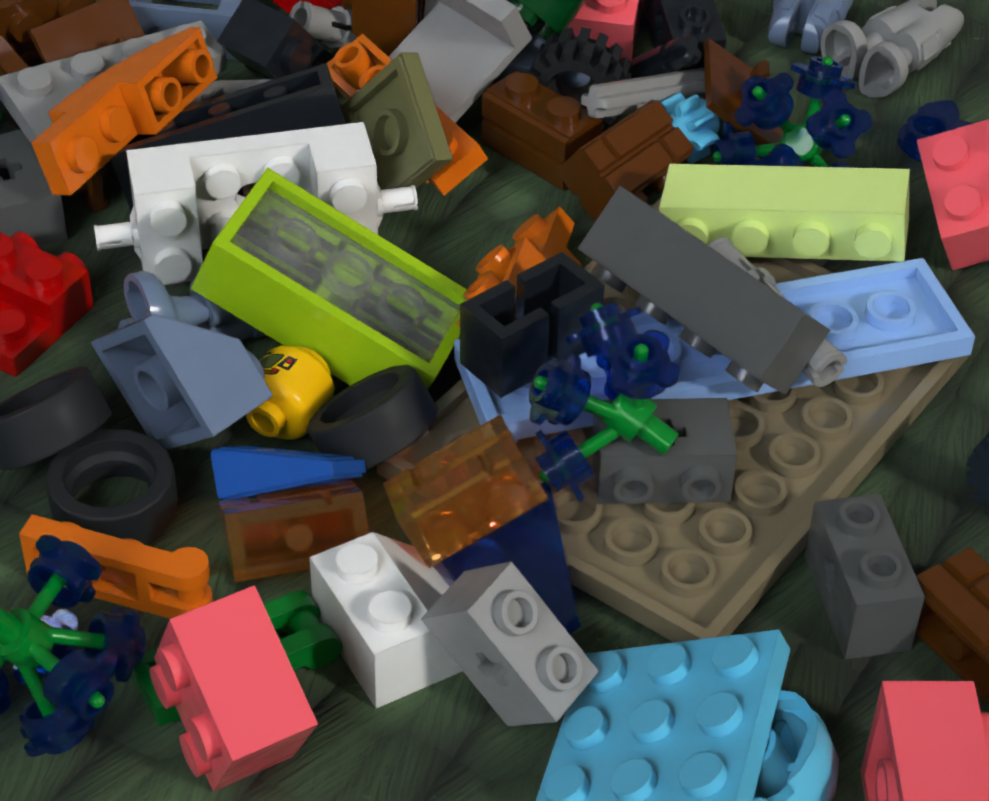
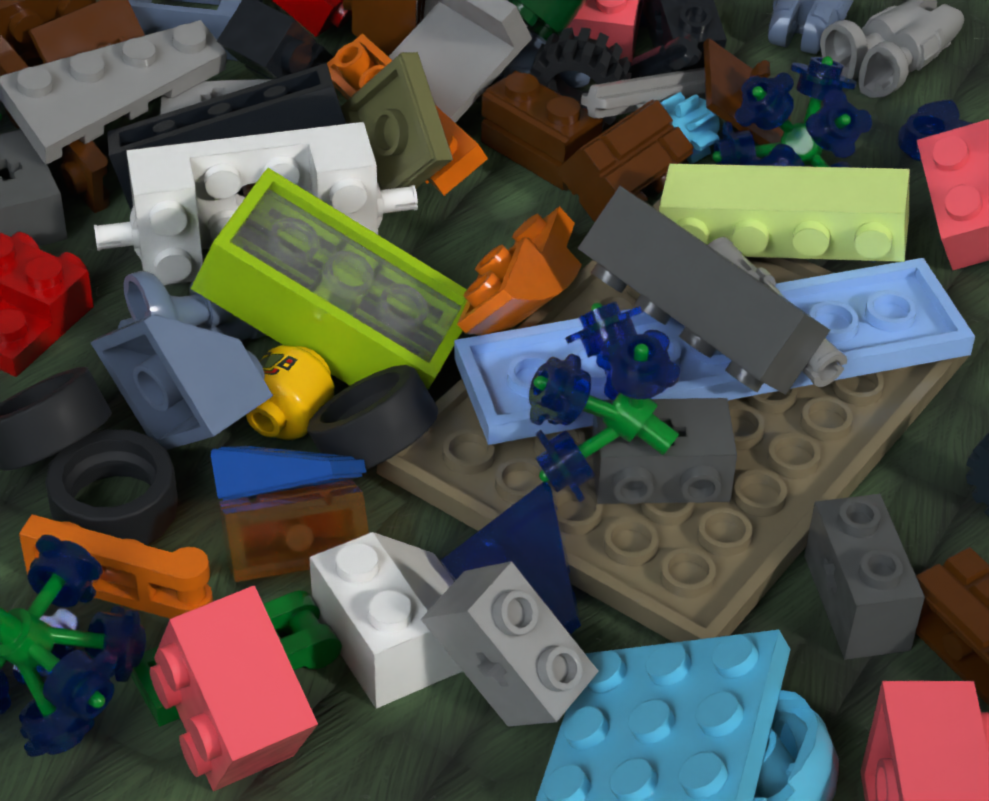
orange slope [31,27,218,196] -> none
light grey pin [289,1,357,50] -> none
clear orange brick [383,414,549,568] -> none
black piece [460,252,605,398] -> none

